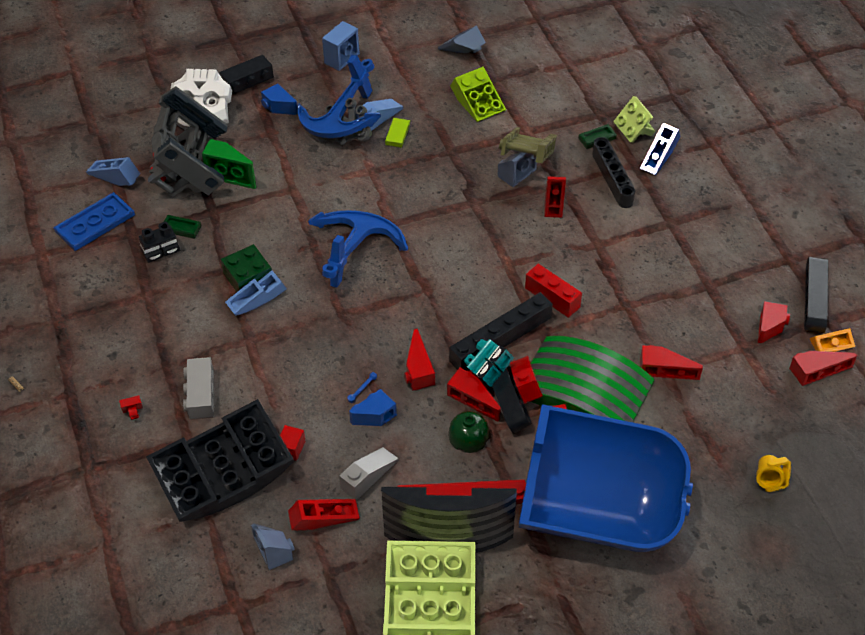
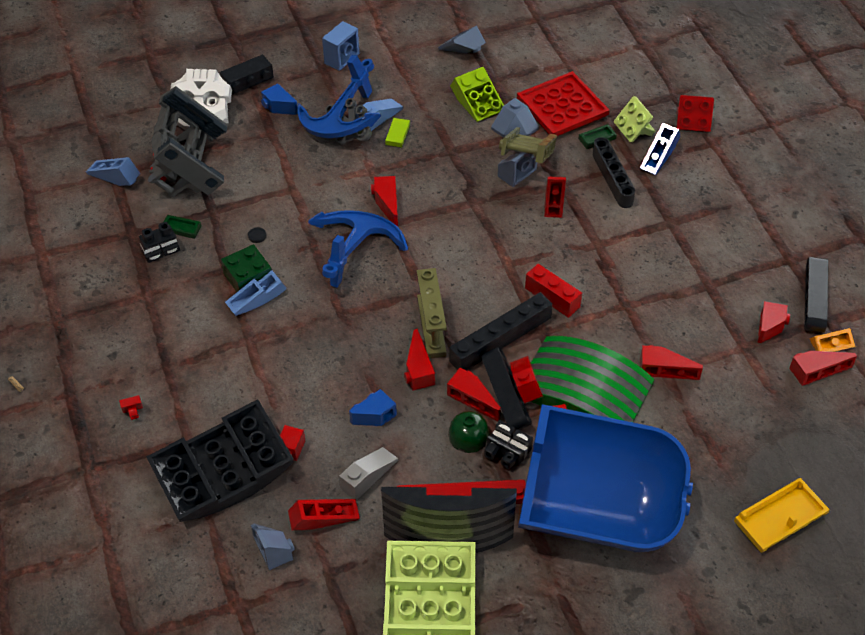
blue tile [54,192,135,251] -> none
light grey brick [183,357,214,419] -> none
green slope [202,139,256,189] -> none
blue hinge [347,372,377,403] -> none
teal hips [464,339,514,387] -> none
yellow piece [756,455,791,492] -> none
none -> black piece [248,227,266,243]
none -> red slope [371,176,398,227]
none -> olive fence [417,268,447,359]
none -> black hips [484,420,533,469]
none -> sand blue slope [491,98,539,137]
none -> red plate [517,71,610,136]
none -> red bracket [676,95,714,132]
none -> yellow container [734,478,830,553]

